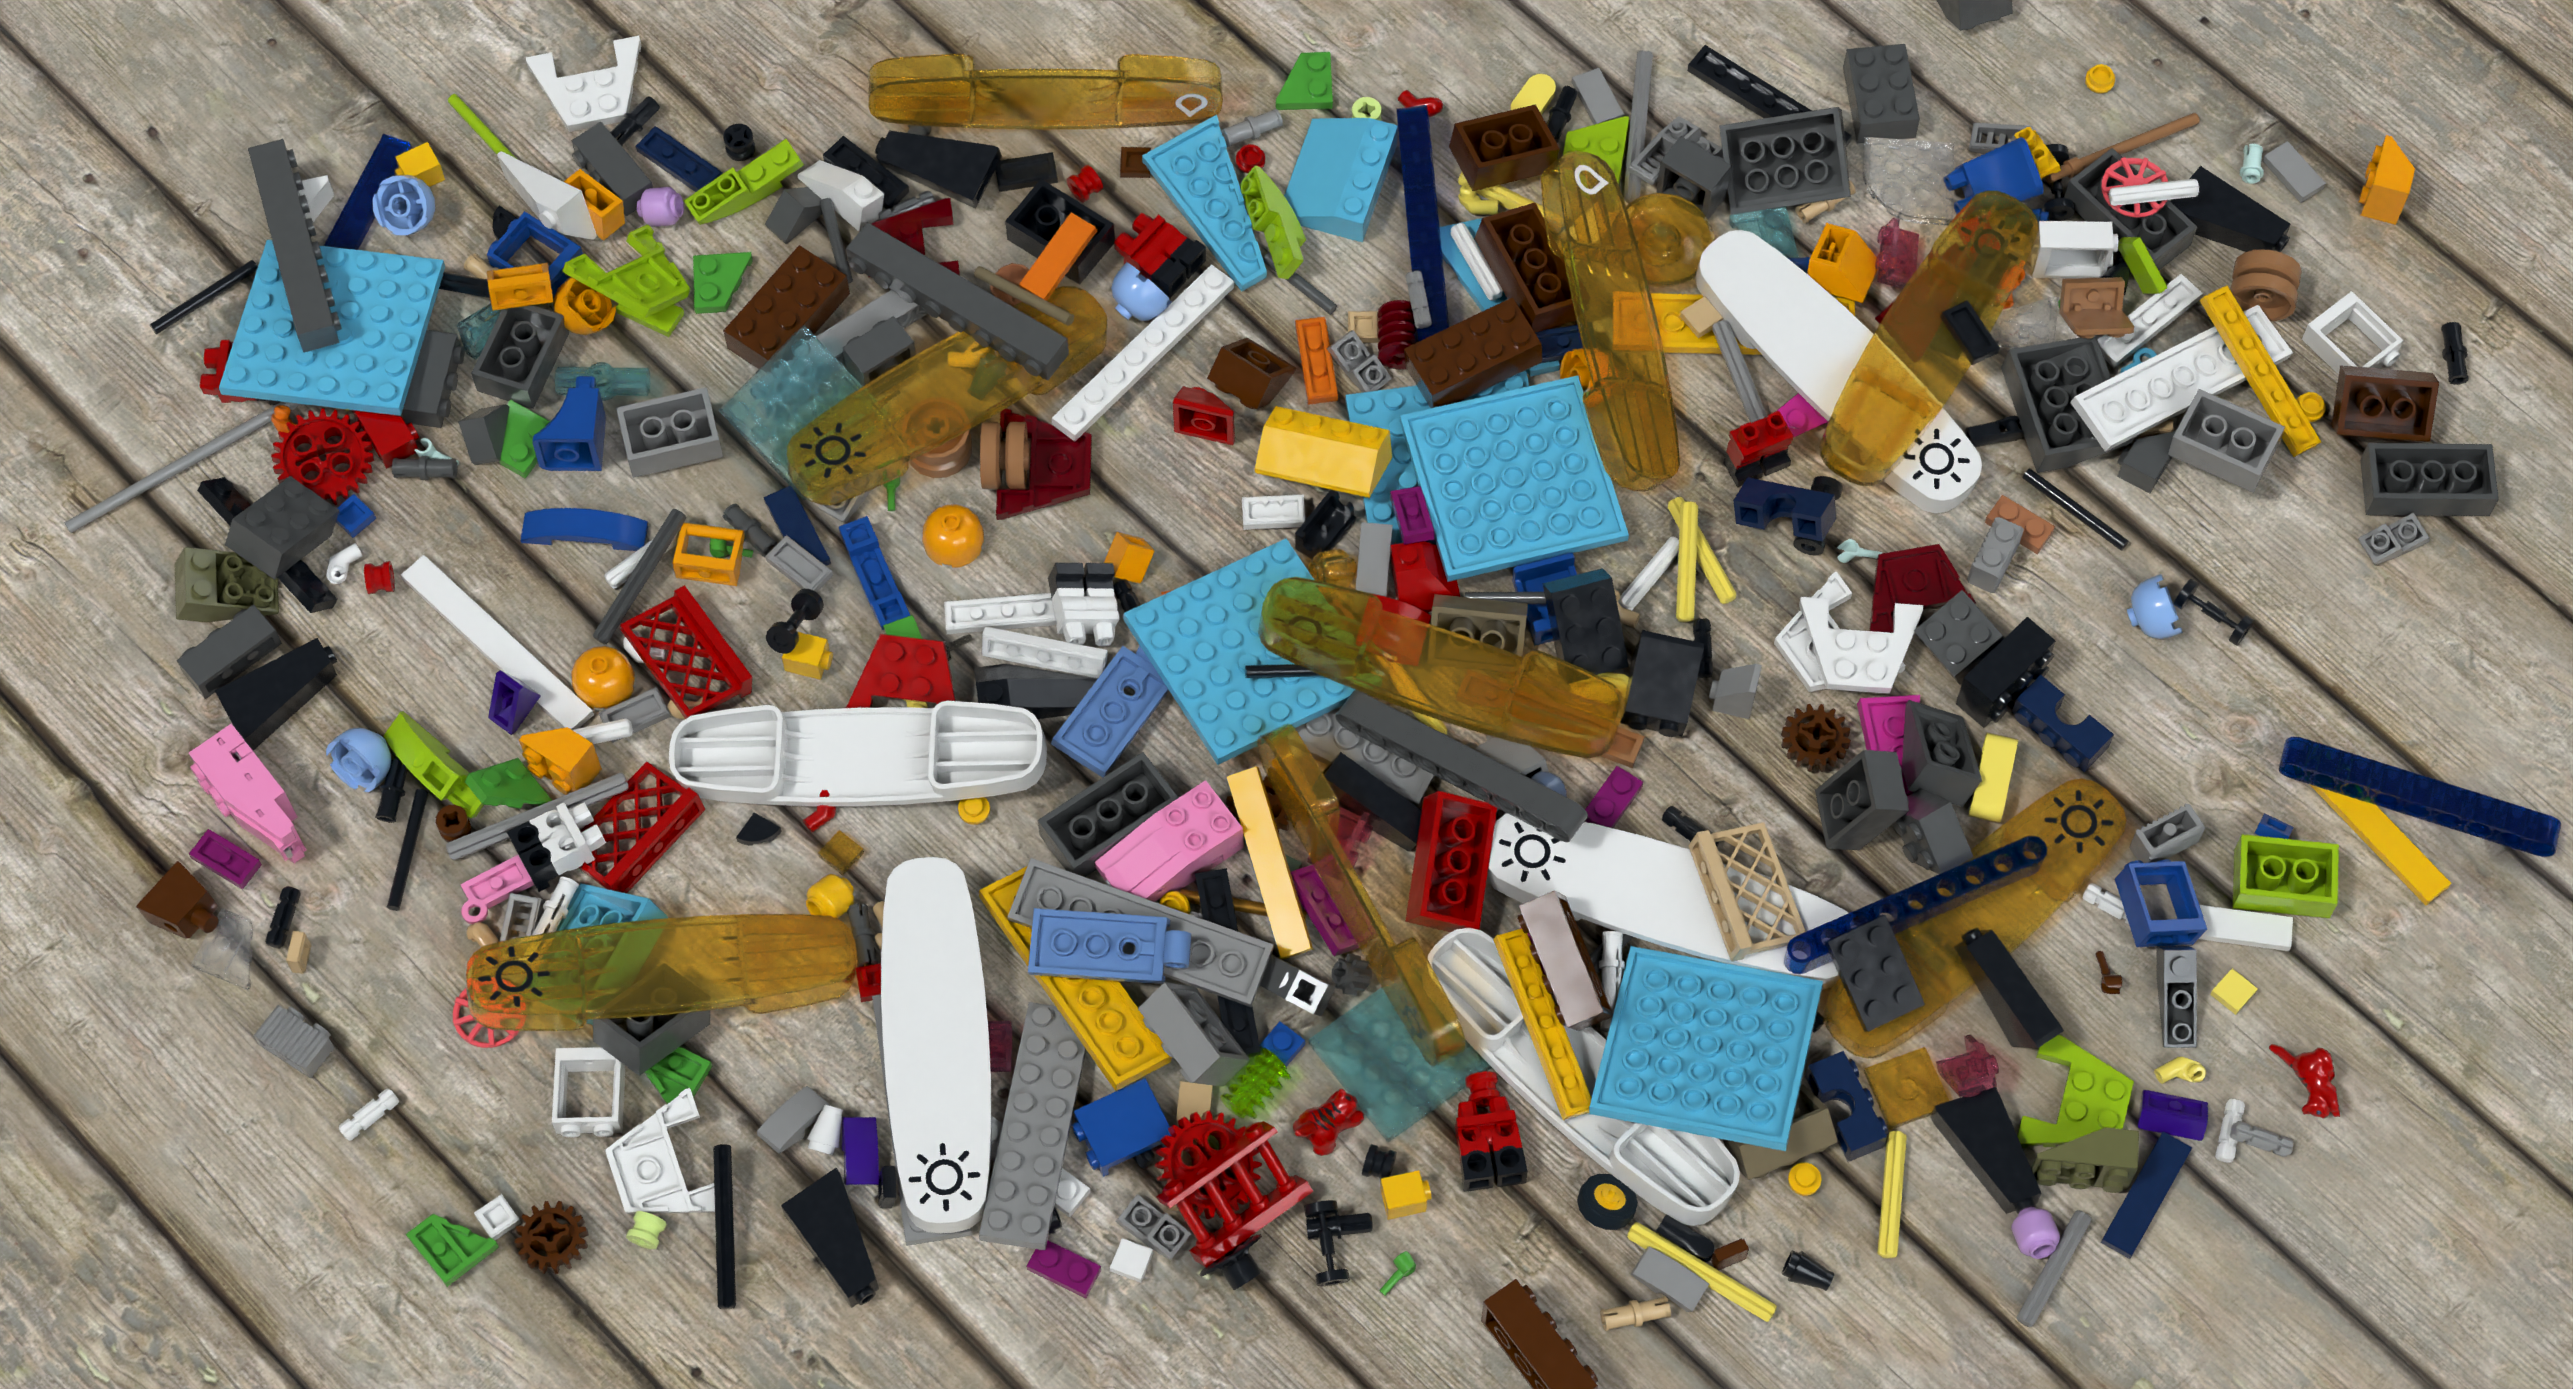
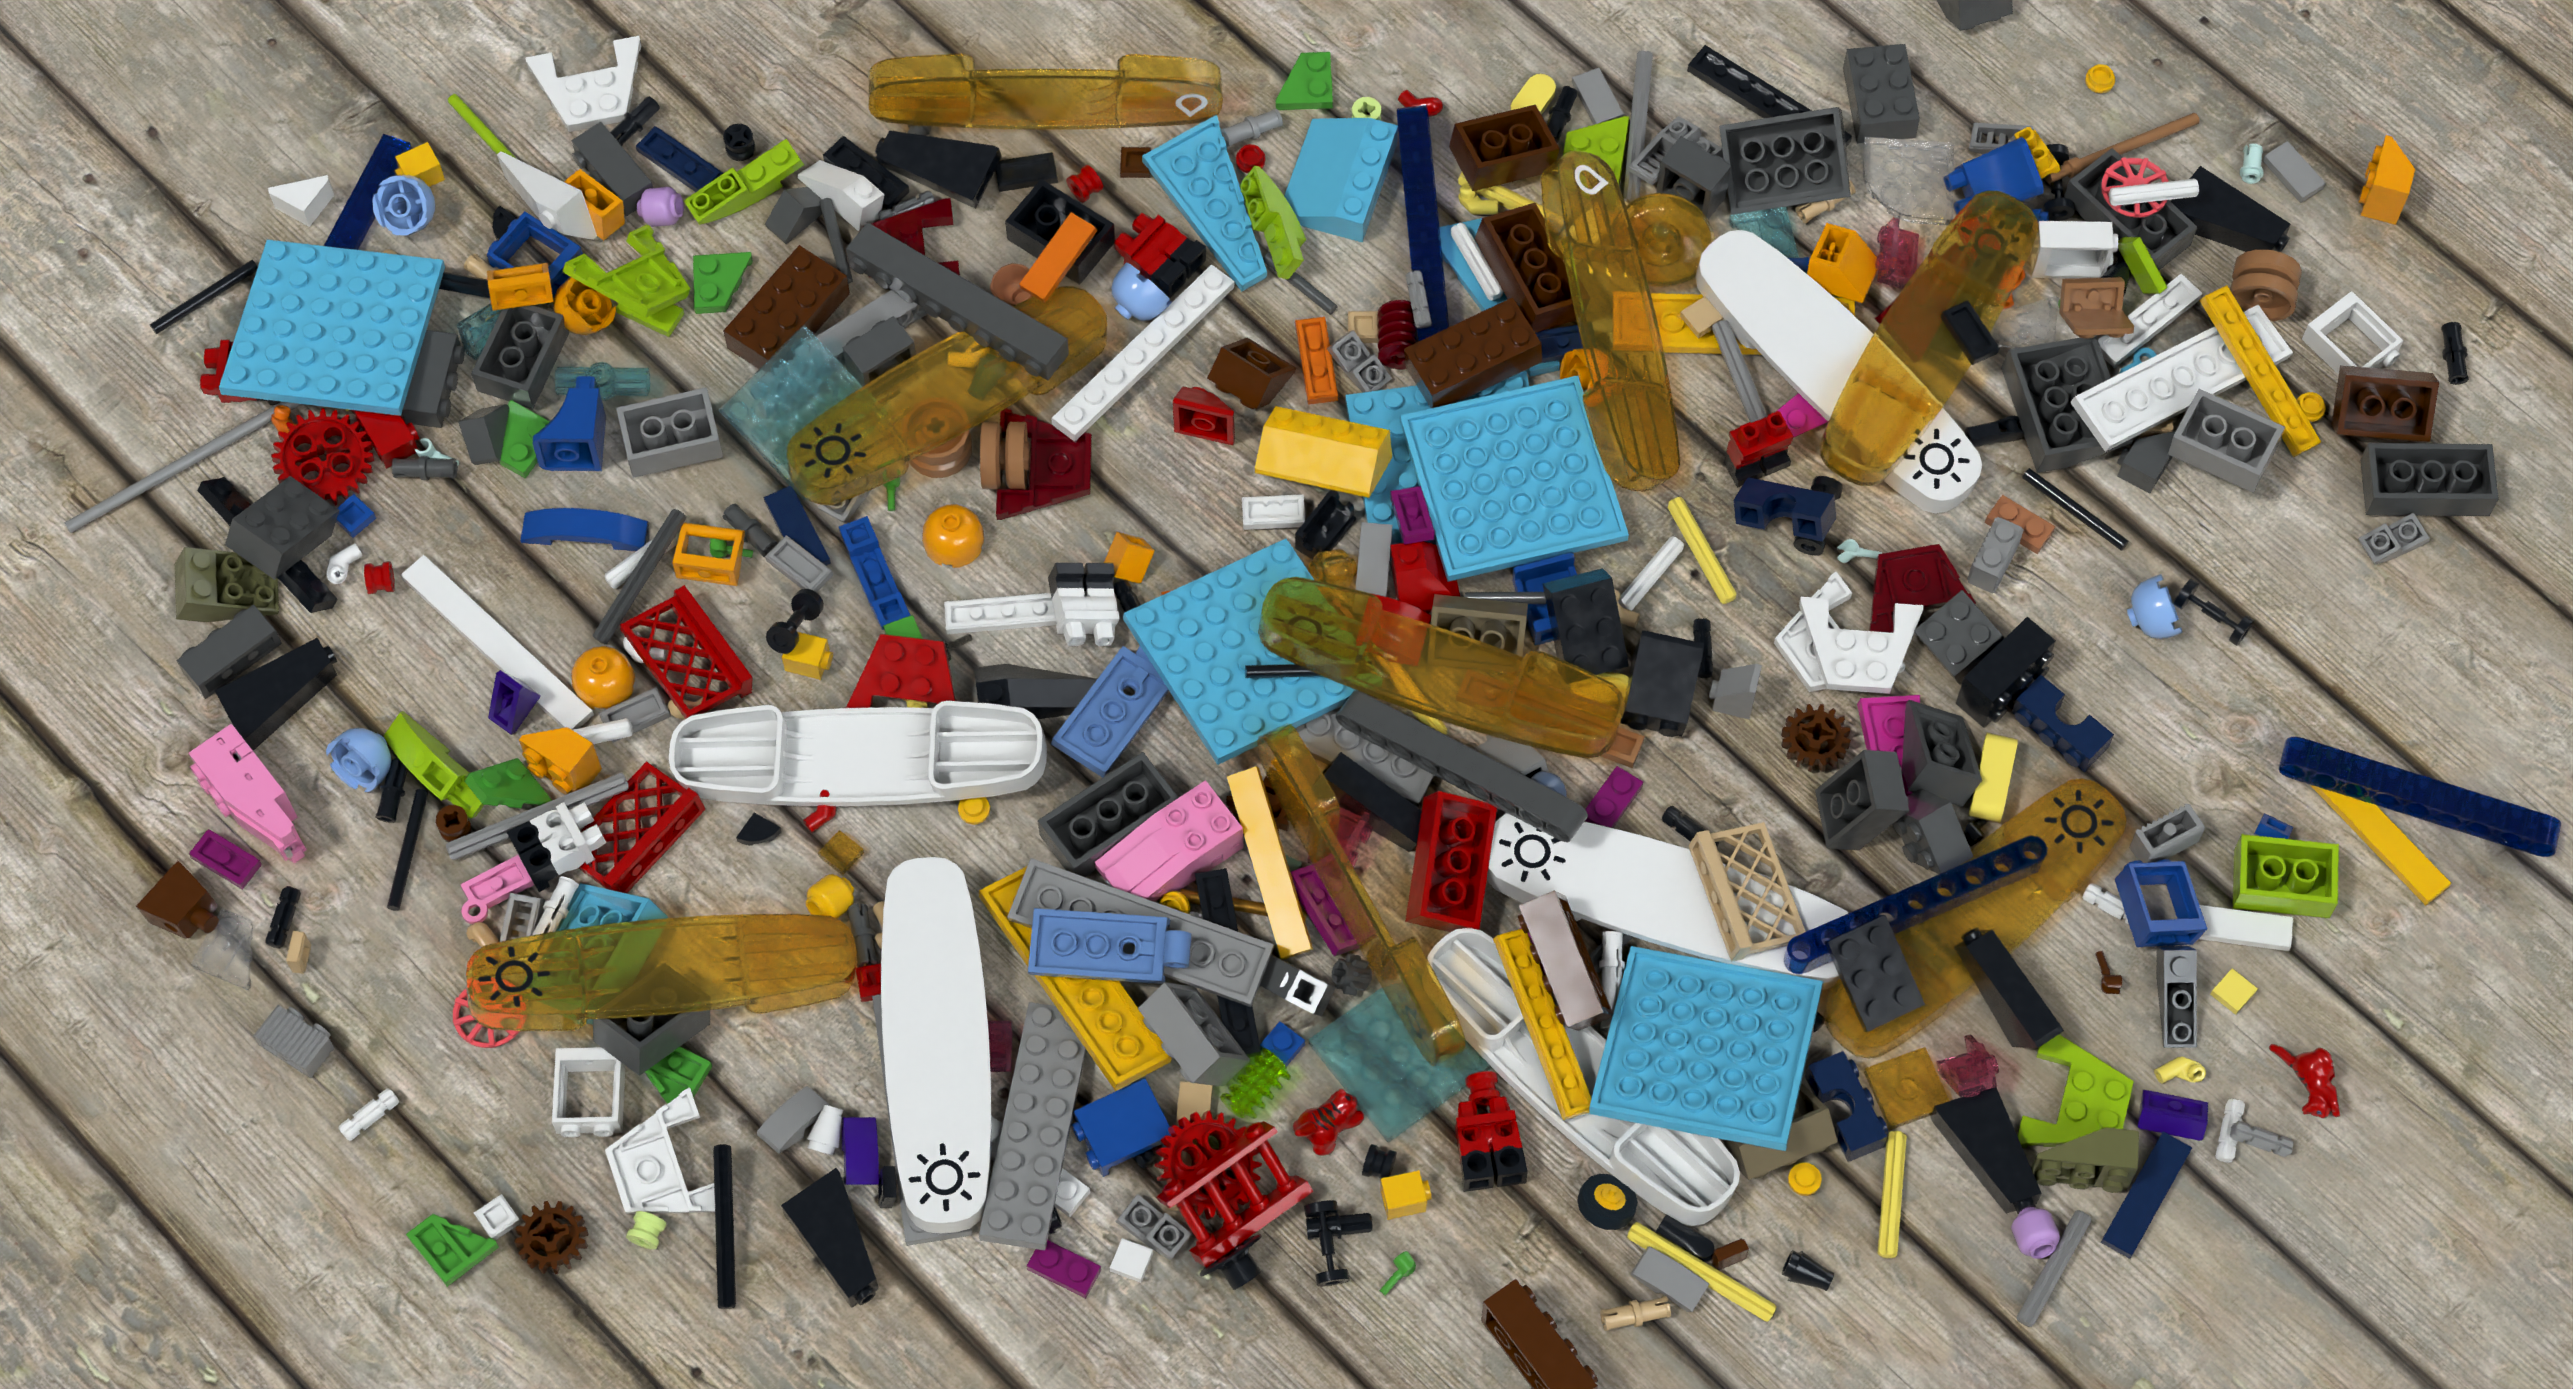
dark grey brick [248,139,342,353] -> none
dark tan bar [974,266,1074,326] -> none
white tile [982,626,1108,678] -> none
light yellow axle [1676,501,1698,622] -> none
none -> black hand [1964,819,1988,847]

